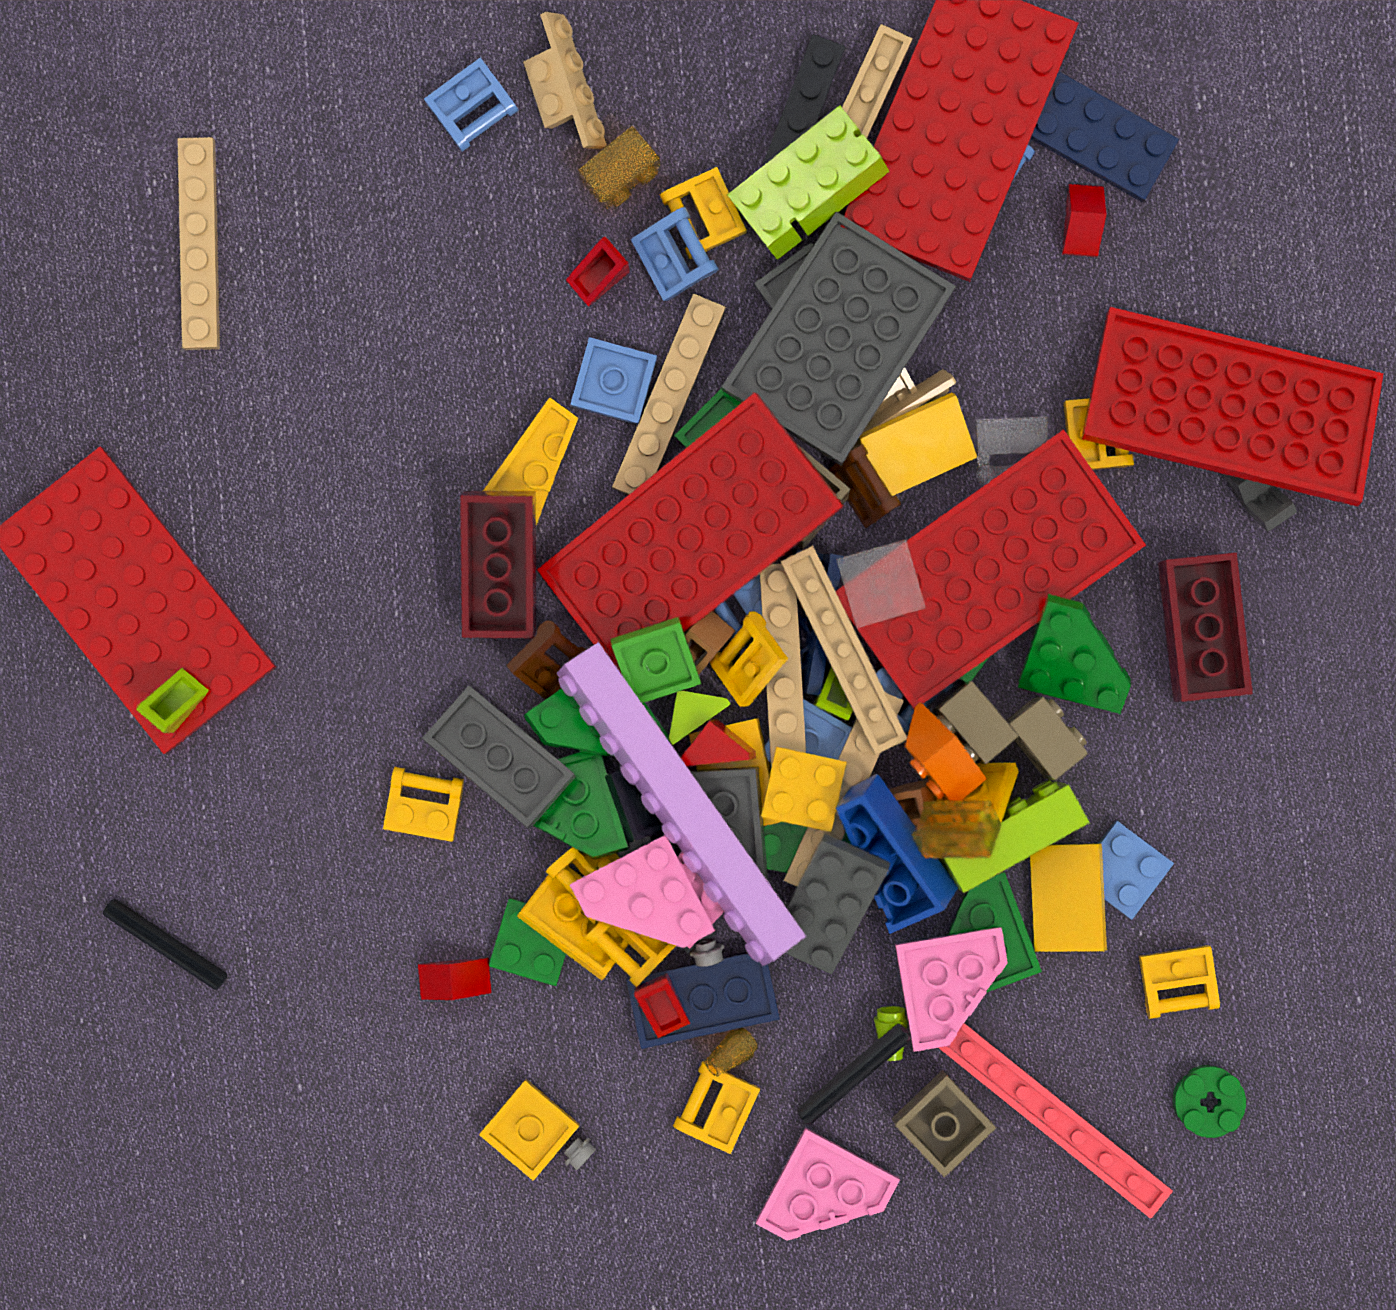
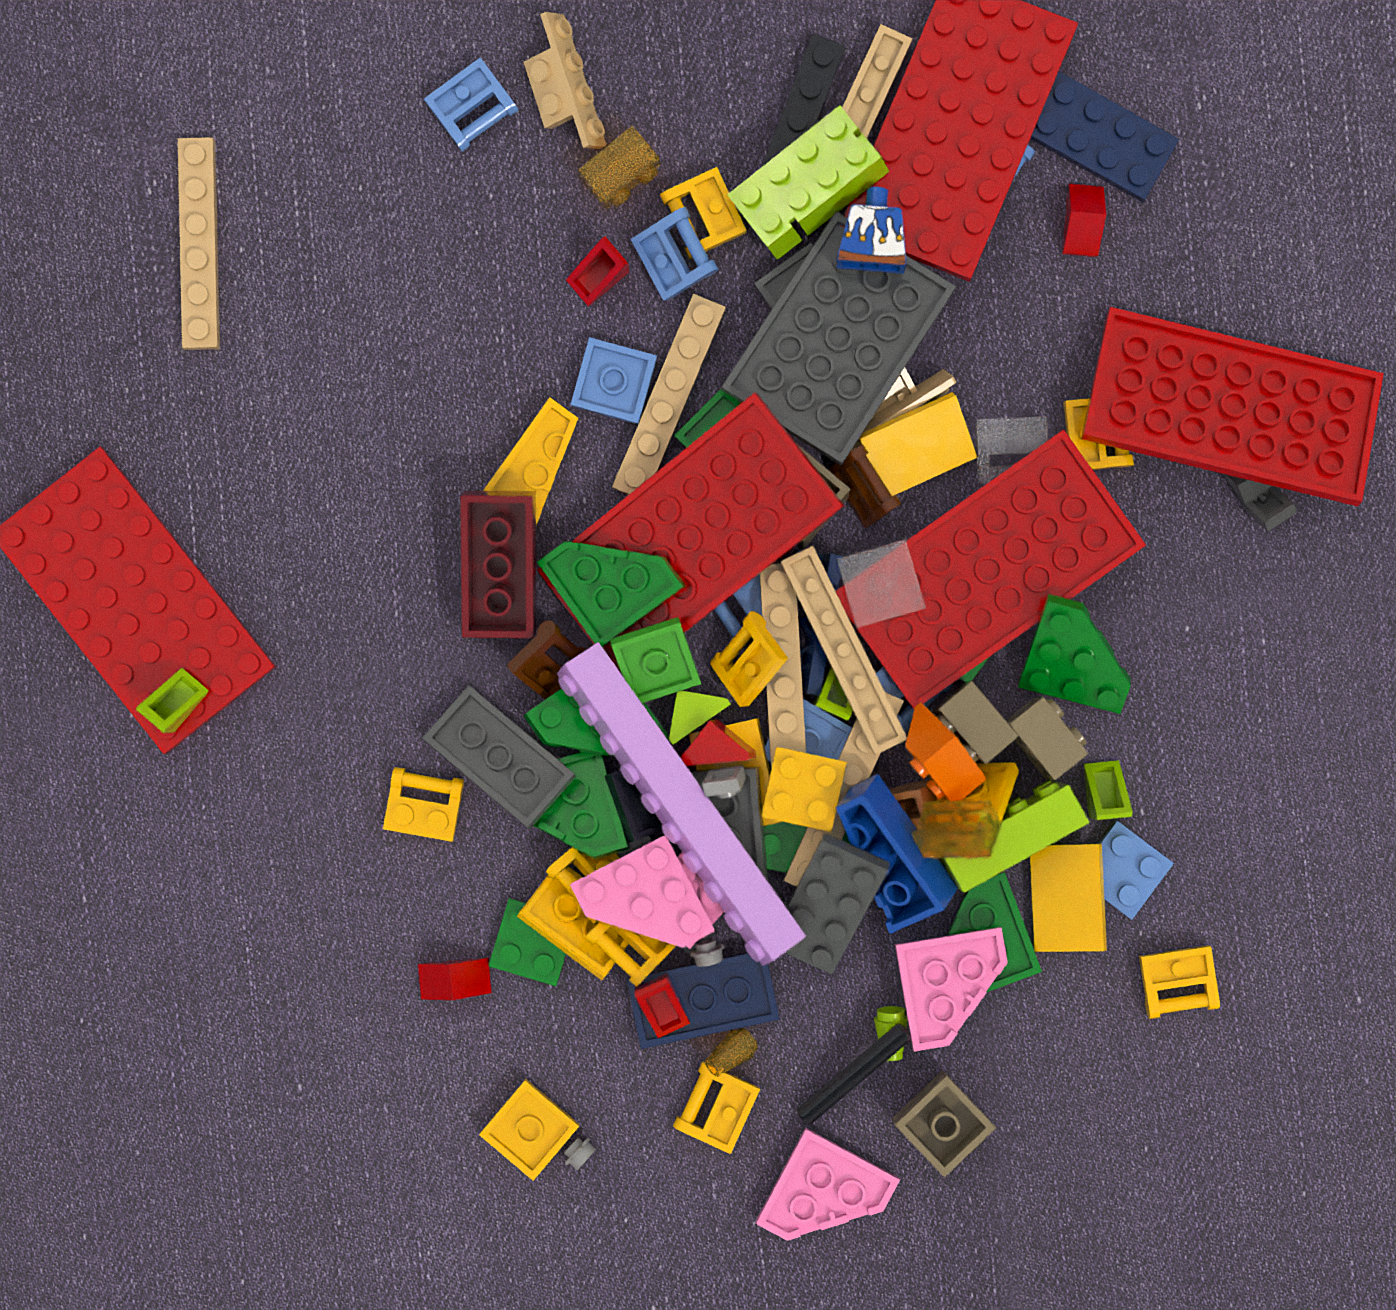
black axle [103,899,227,990] -> none
medium nougat slope [682,611,736,691] -> none
coral plate [938,1023,1173,1219] -> none
dark red brick [1158,552,1253,702] -> none
green plate [1173,1065,1246,1138] -> none
none -> green plate [537,541,686,648]
none -> light grey plate [702,765,746,799]
none -> torso [837,187,906,274]
none -> lime slope [1084,760,1133,820]

